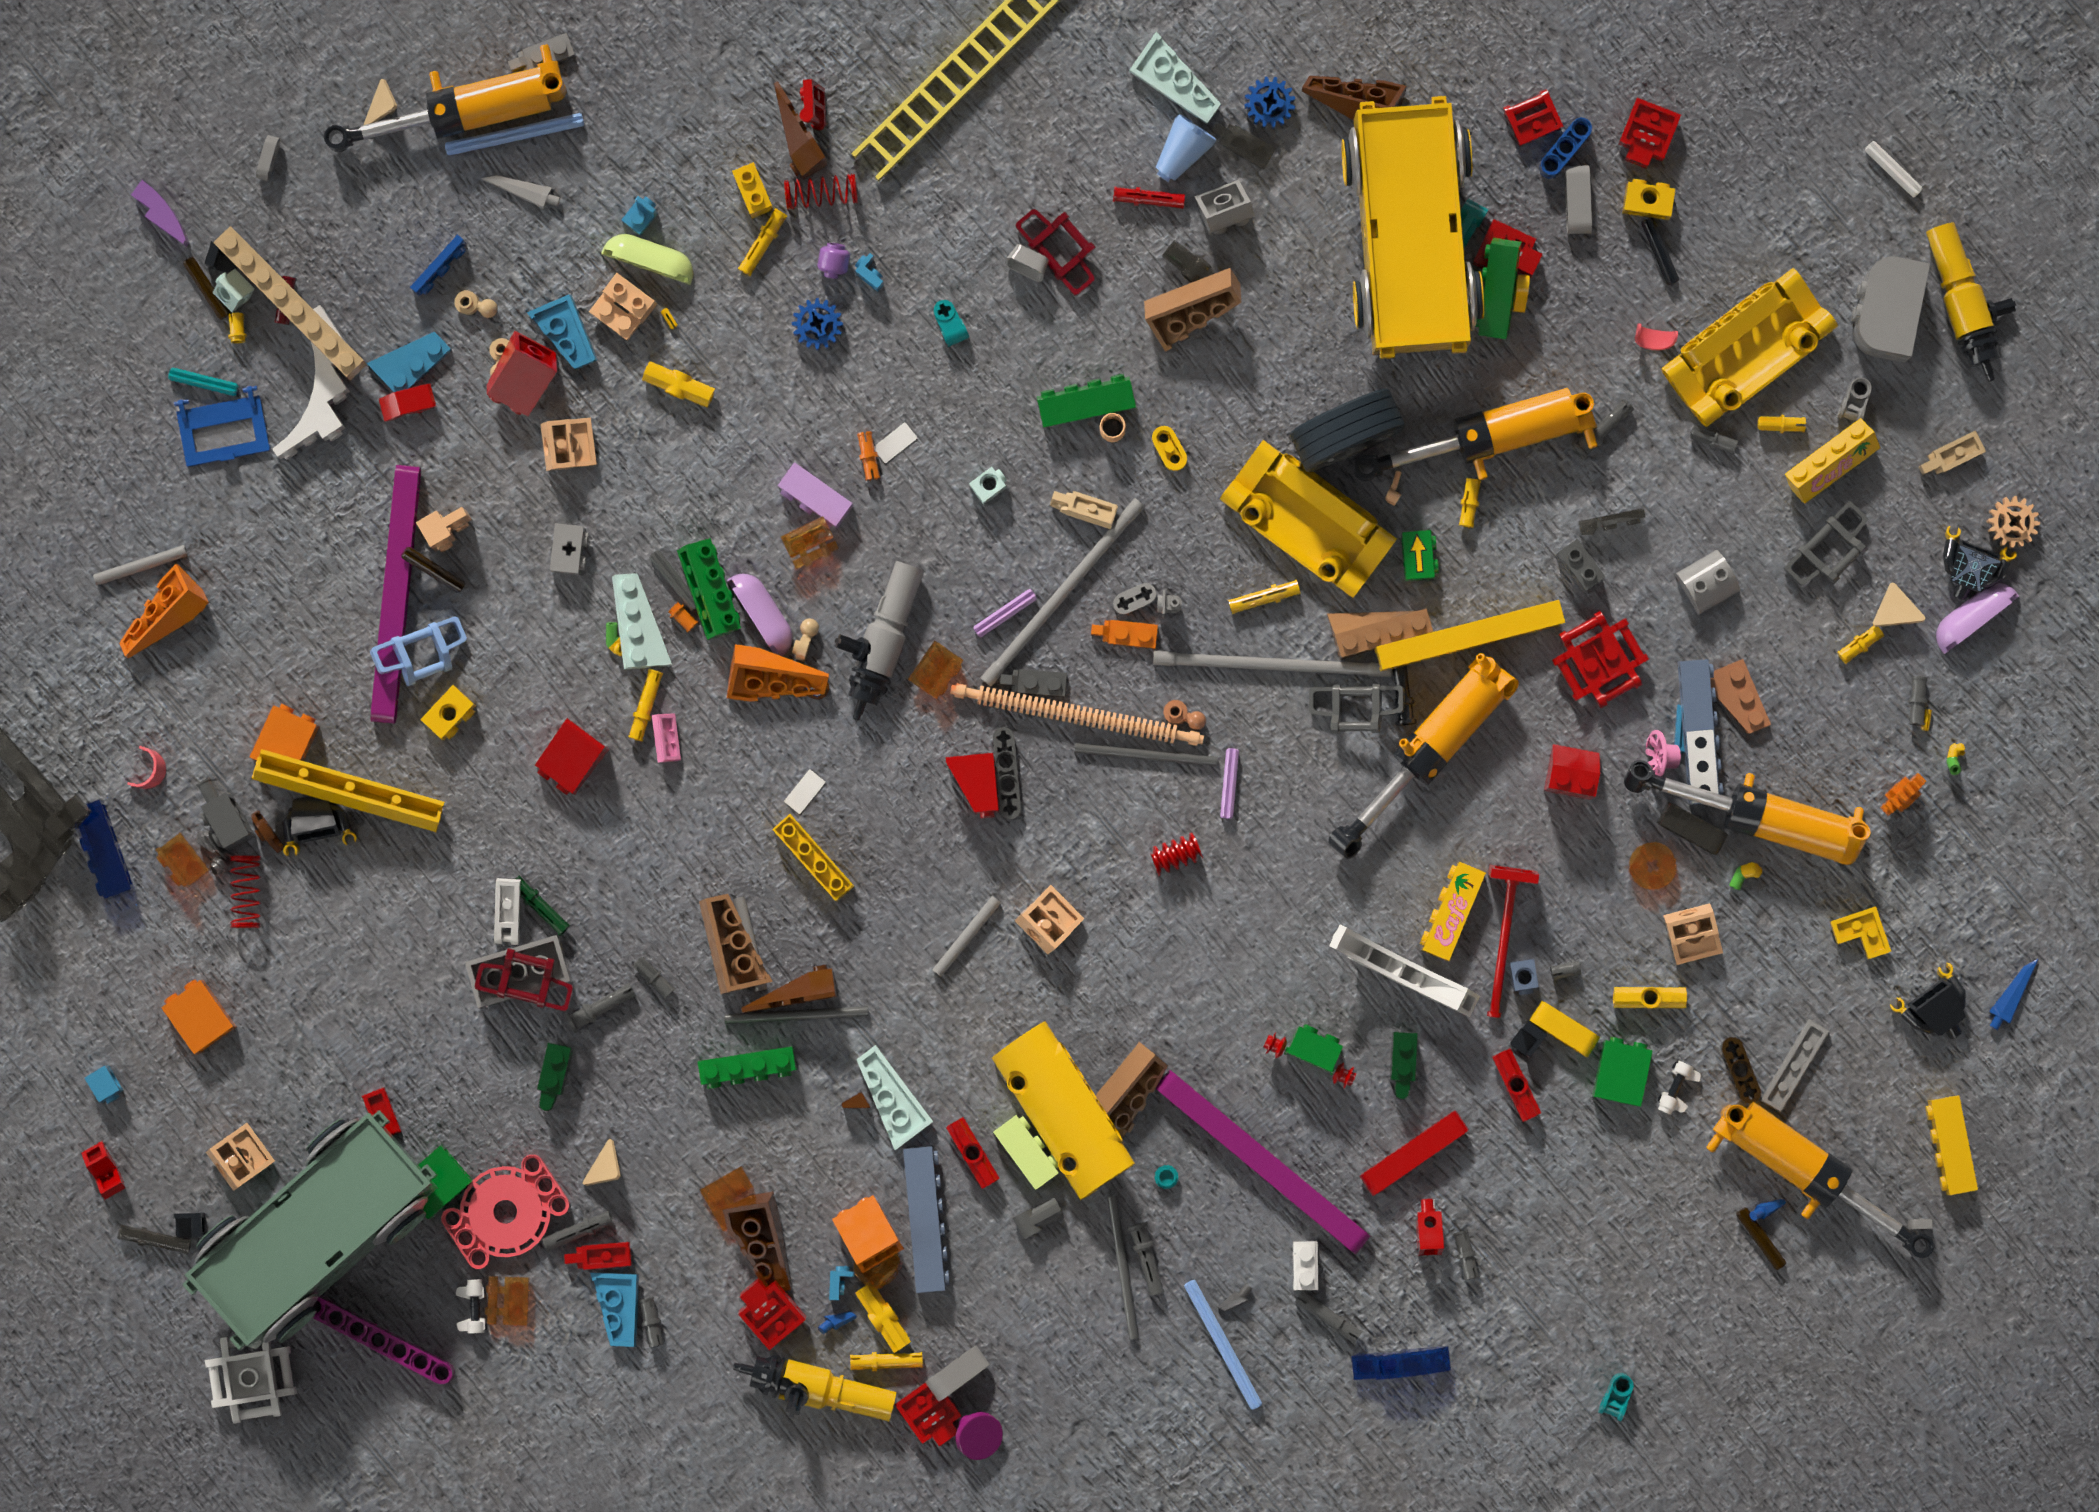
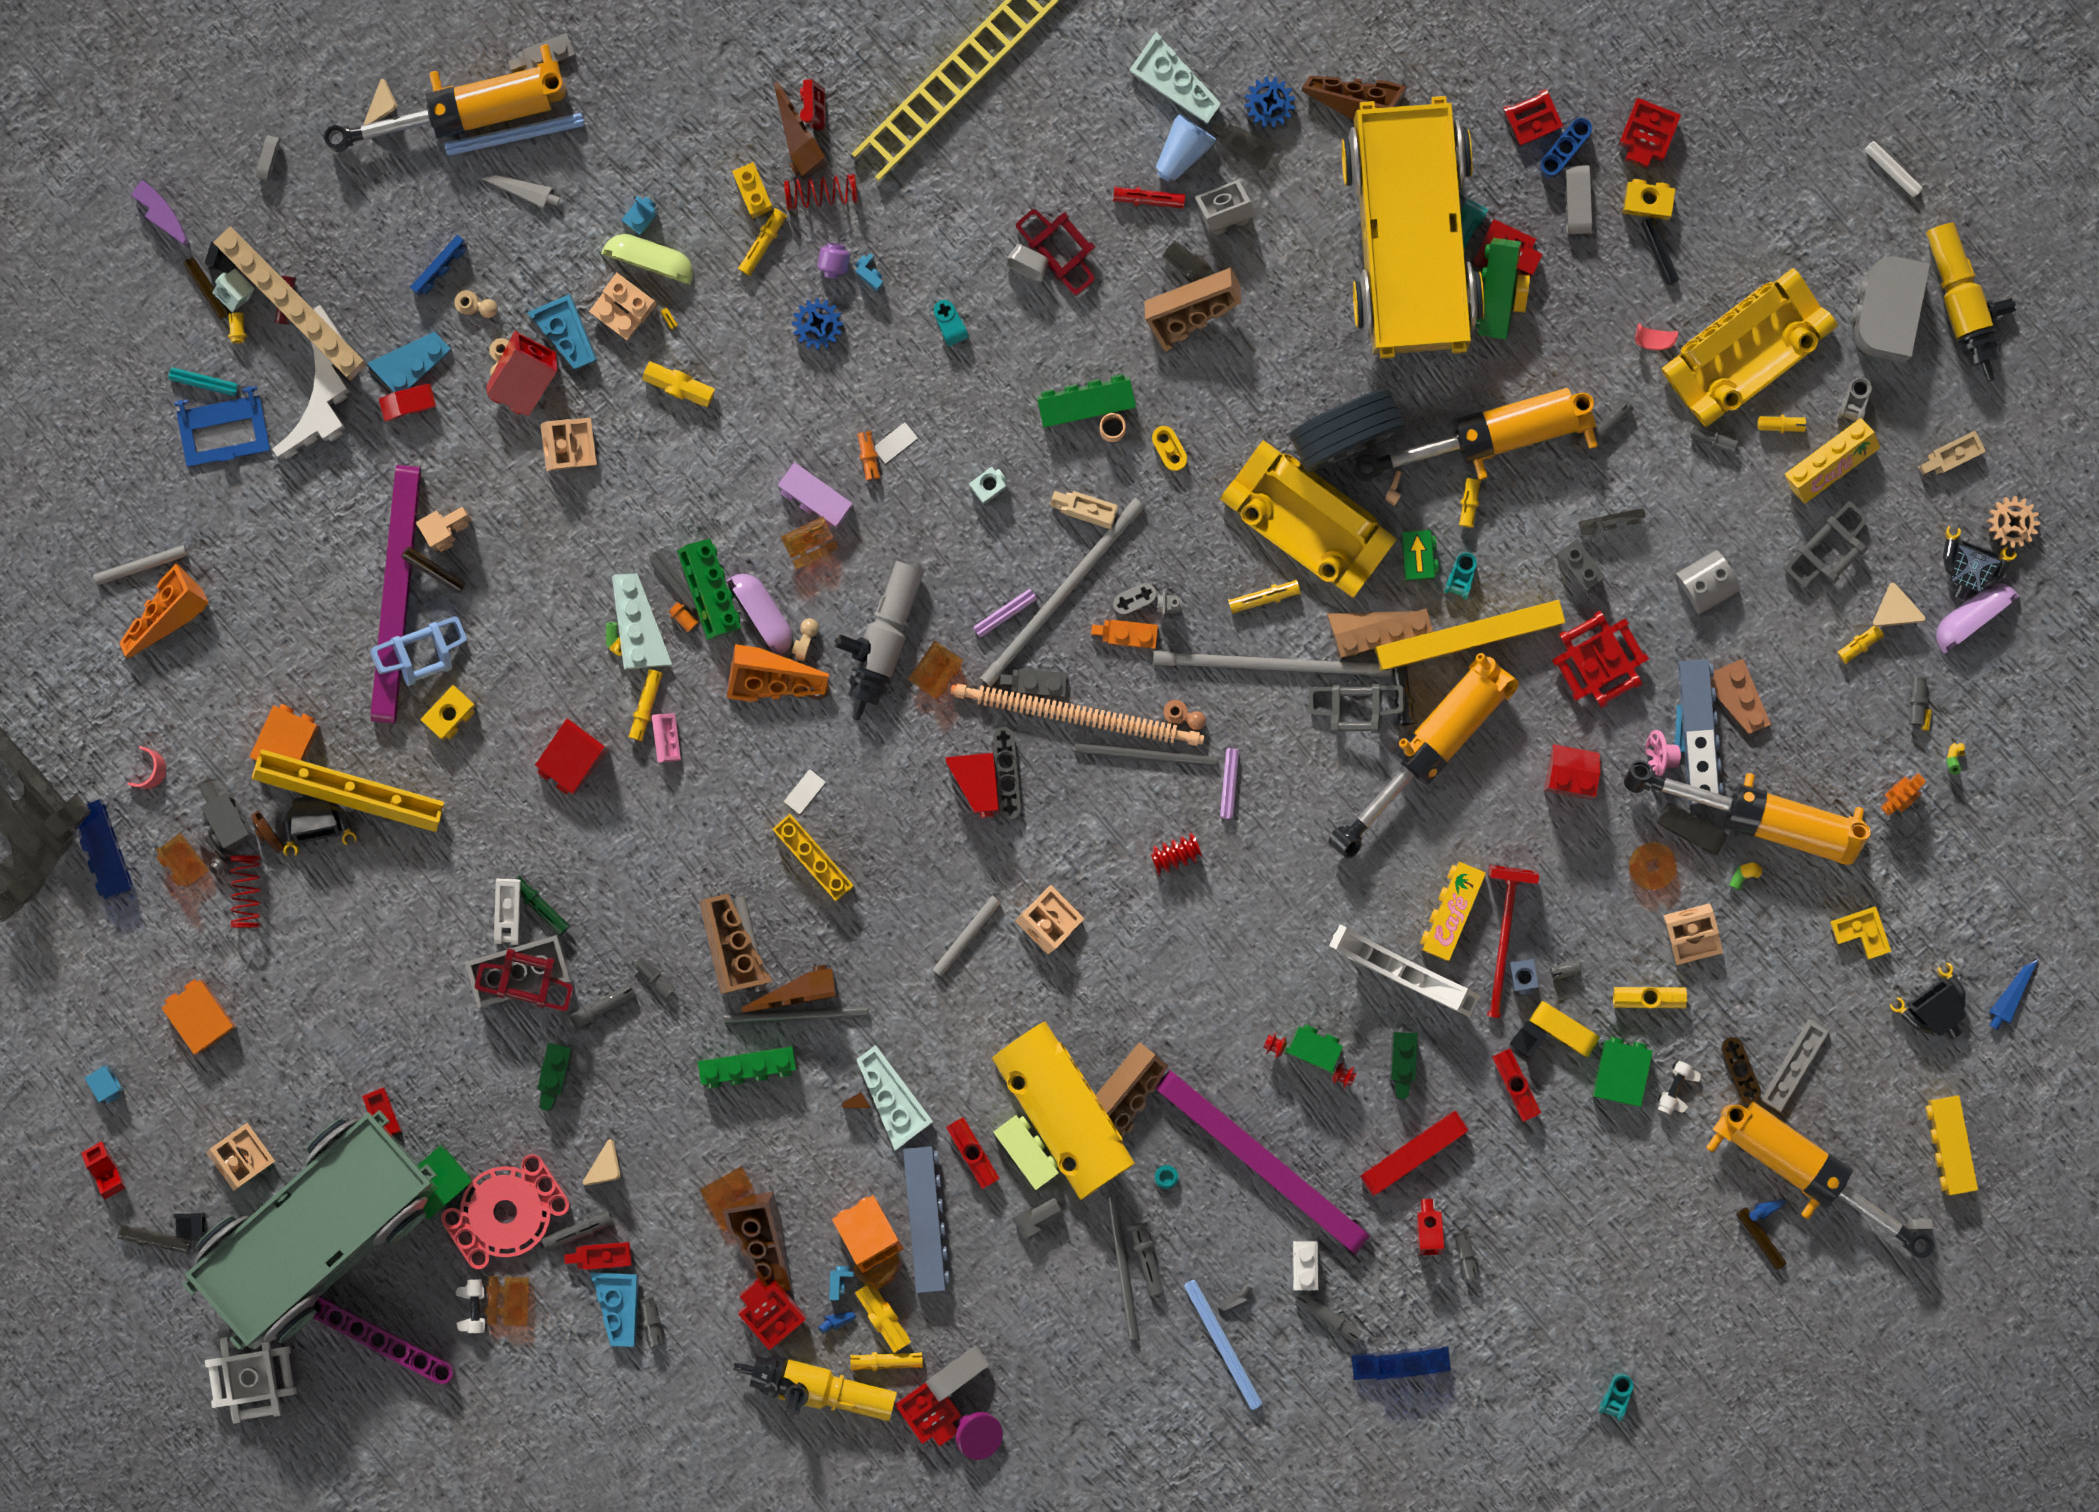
light grey brick [550,523,589,576] -> none
none -> teal piece [1444,552,1477,600]

